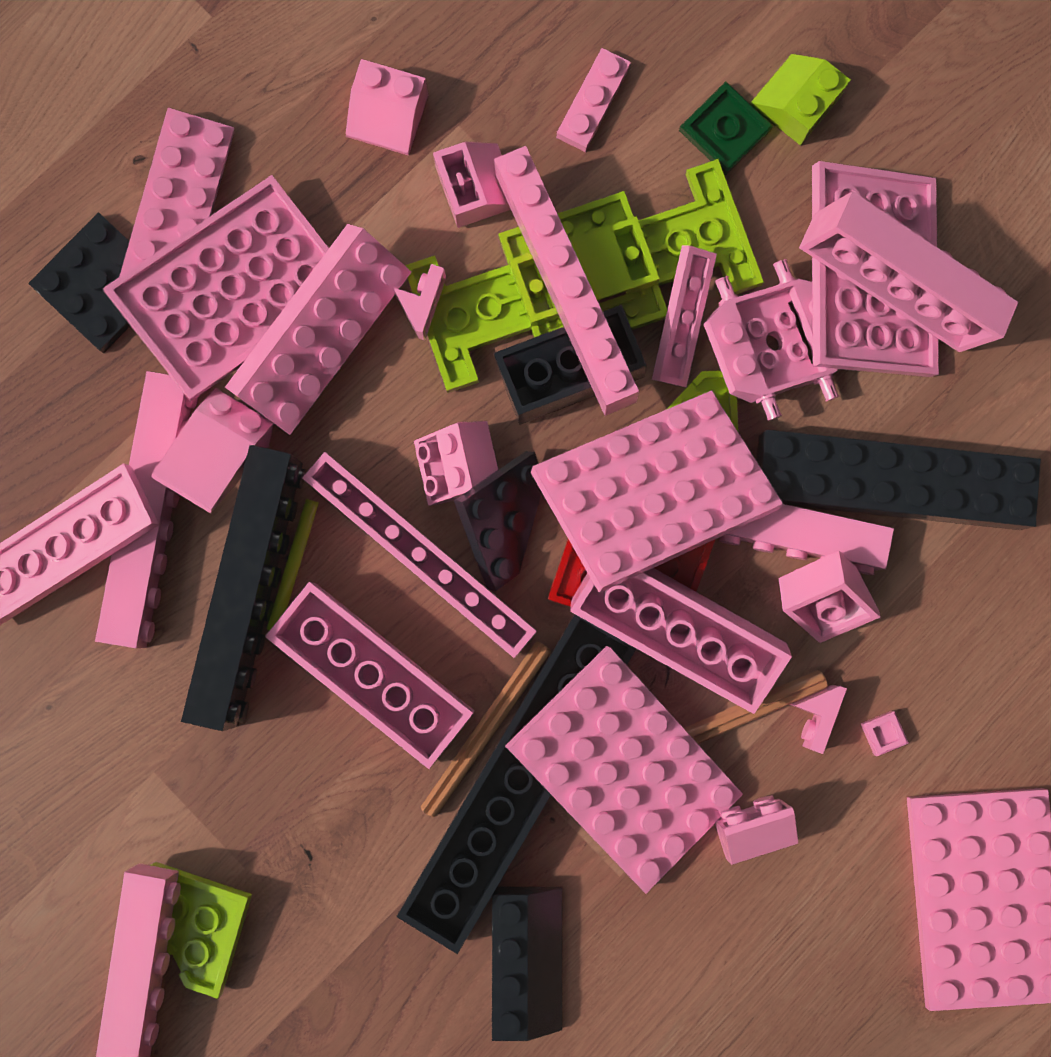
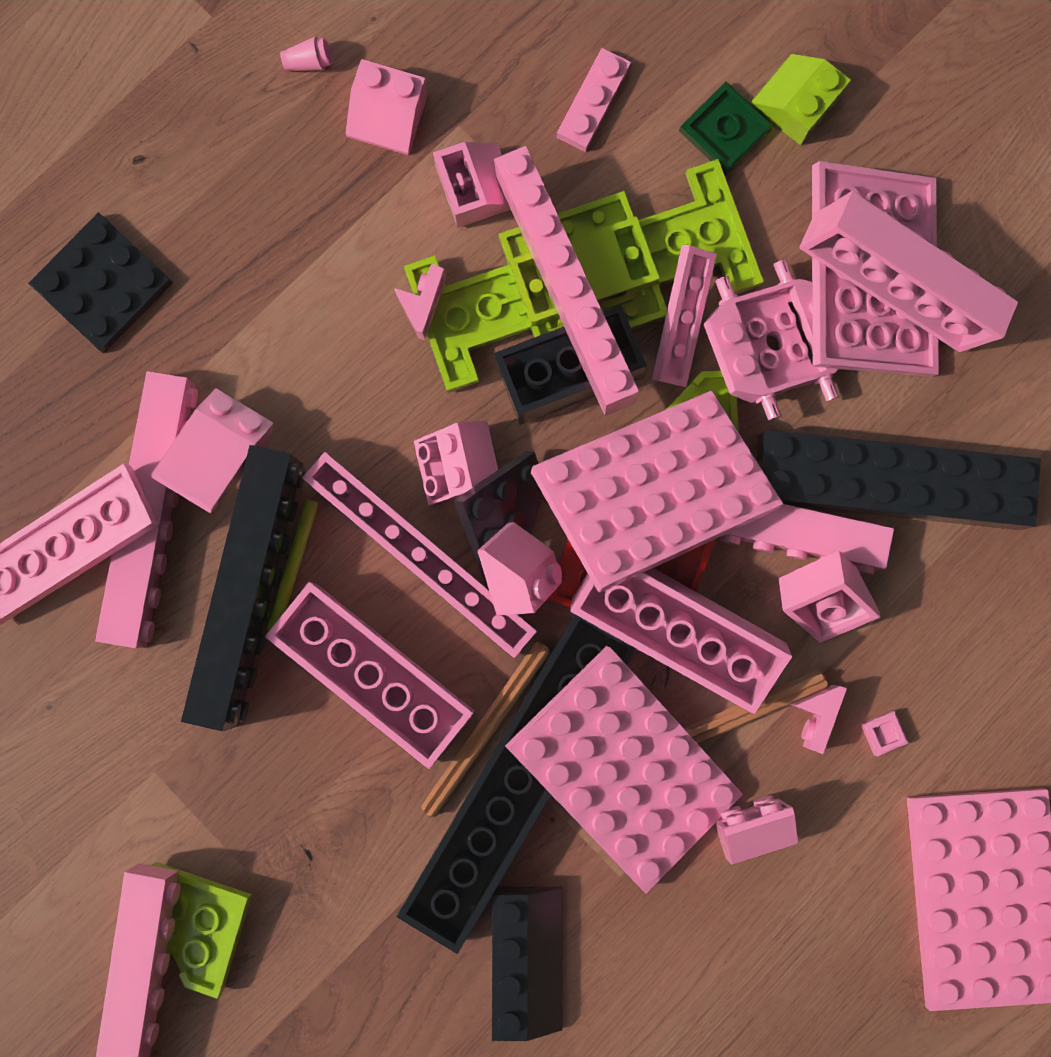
bright pink plate [103,175,329,402] -> none
bright pink plate [119,108,234,277] -> none
bright pink brick [225,224,411,435] -> none
none -> bright pink cone [280,36,332,72]
none -> bright pink slope [478,522,562,615]

